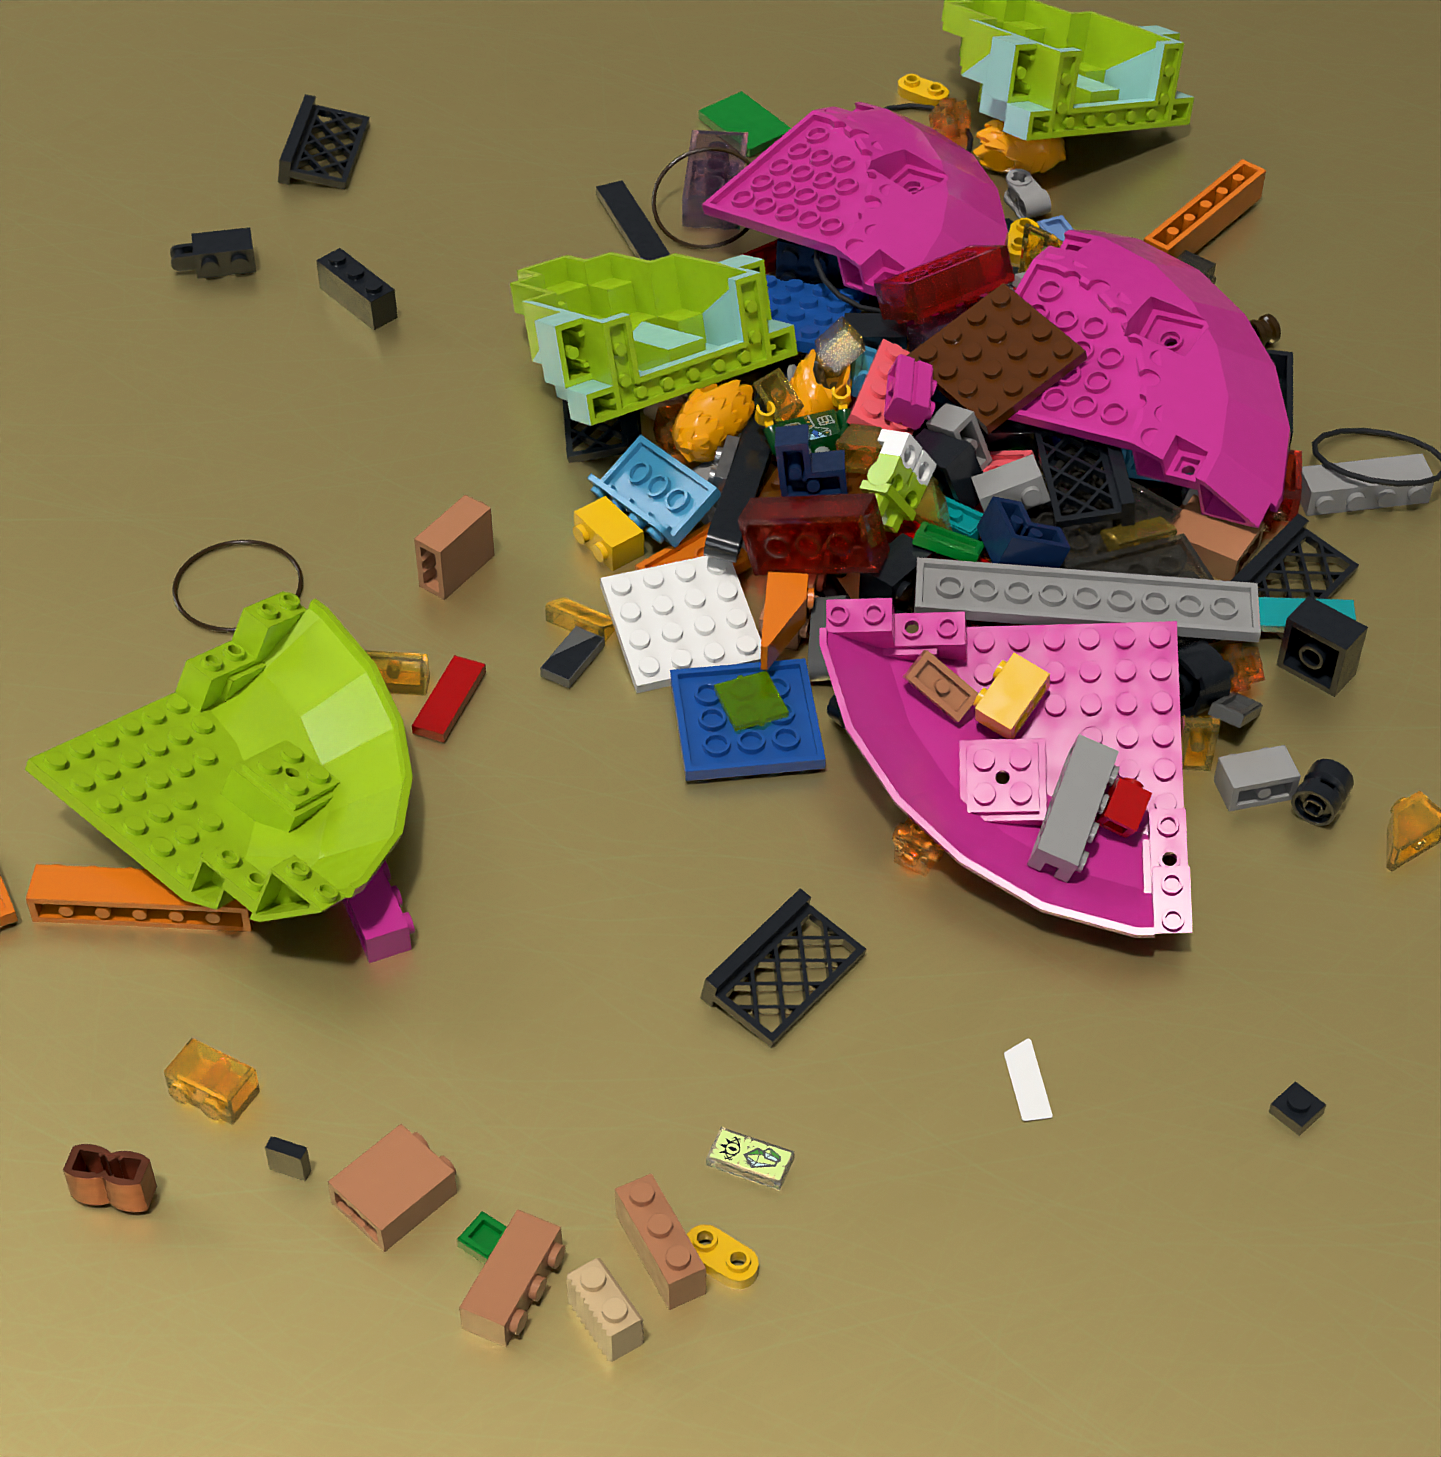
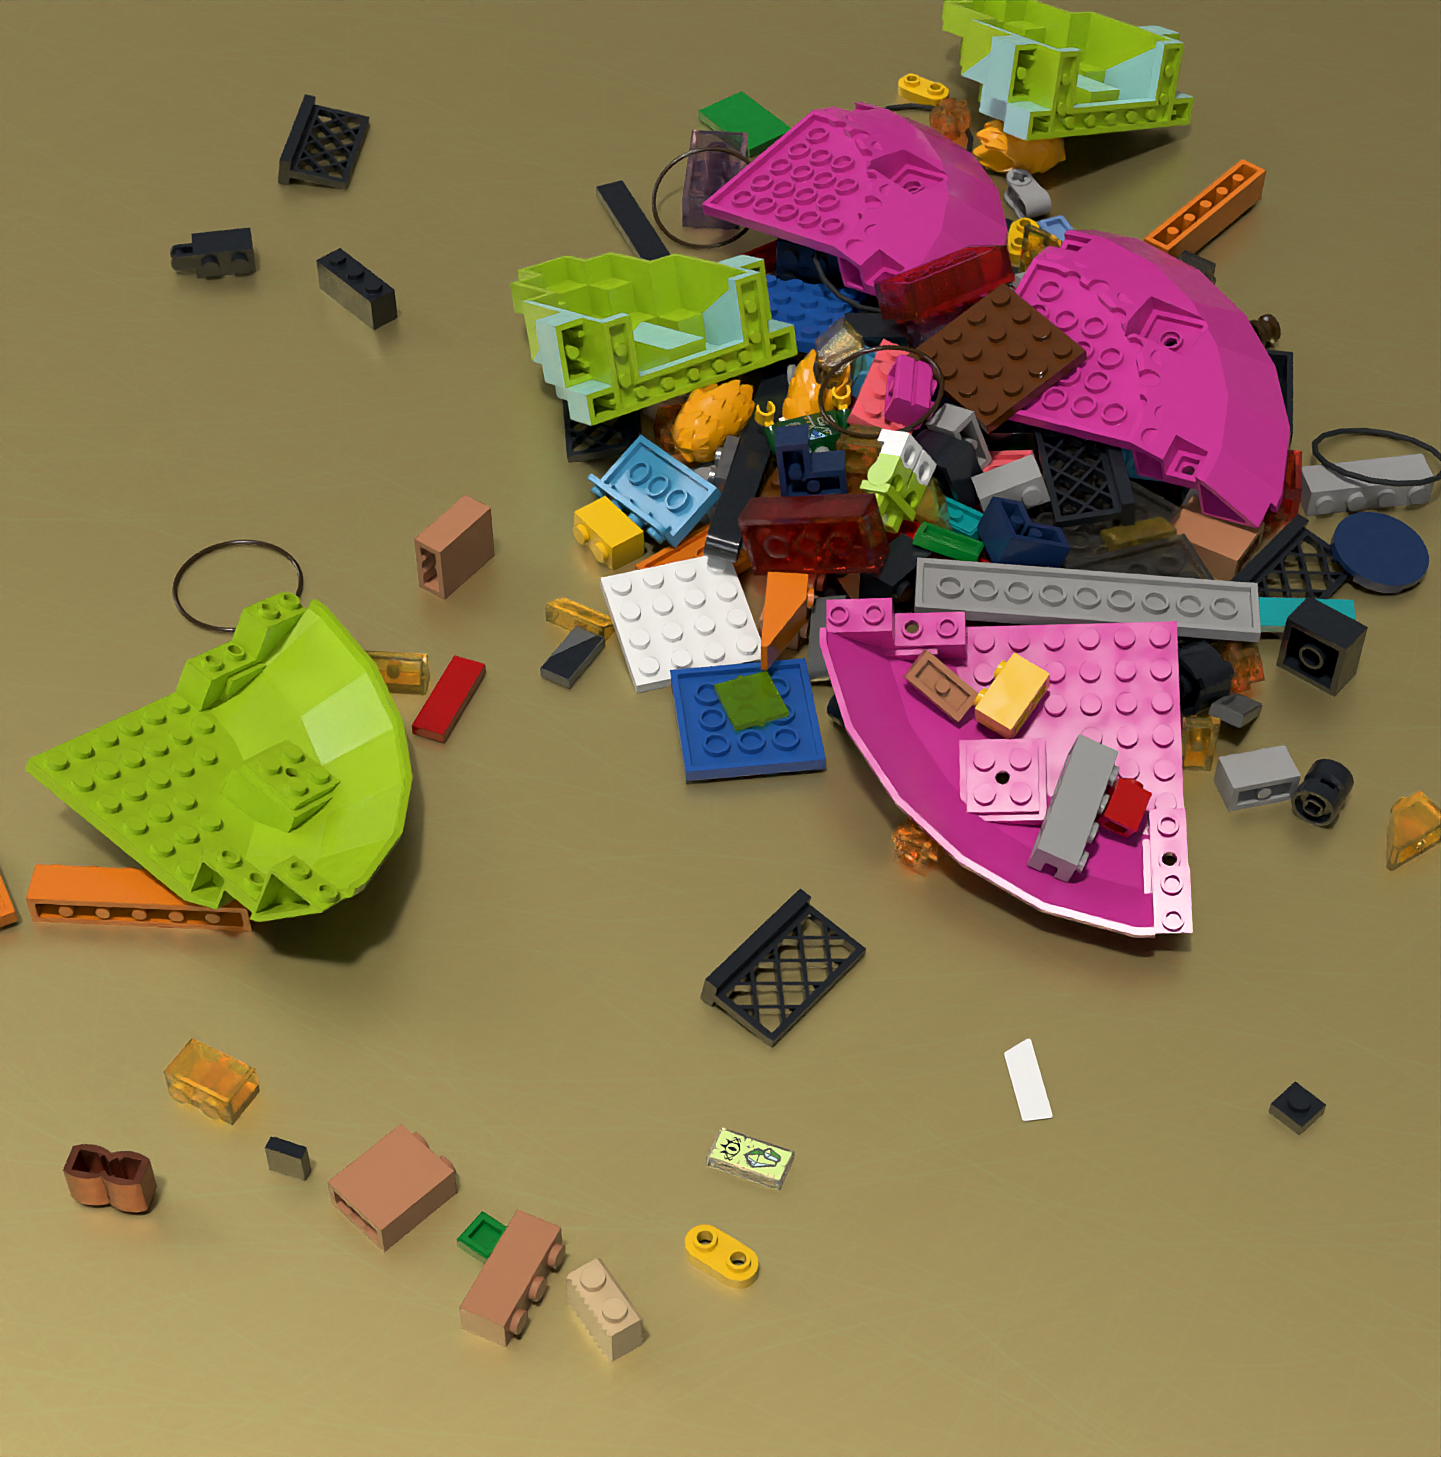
dark pink brick [342,860,415,963] -> none
nougat brick [615,1173,706,1310] -> none
clear yellow slope [753,368,804,423] -> none
none -> dark brown piece [818,345,945,439]
none -> dark blue tile [1330,512,1429,593]

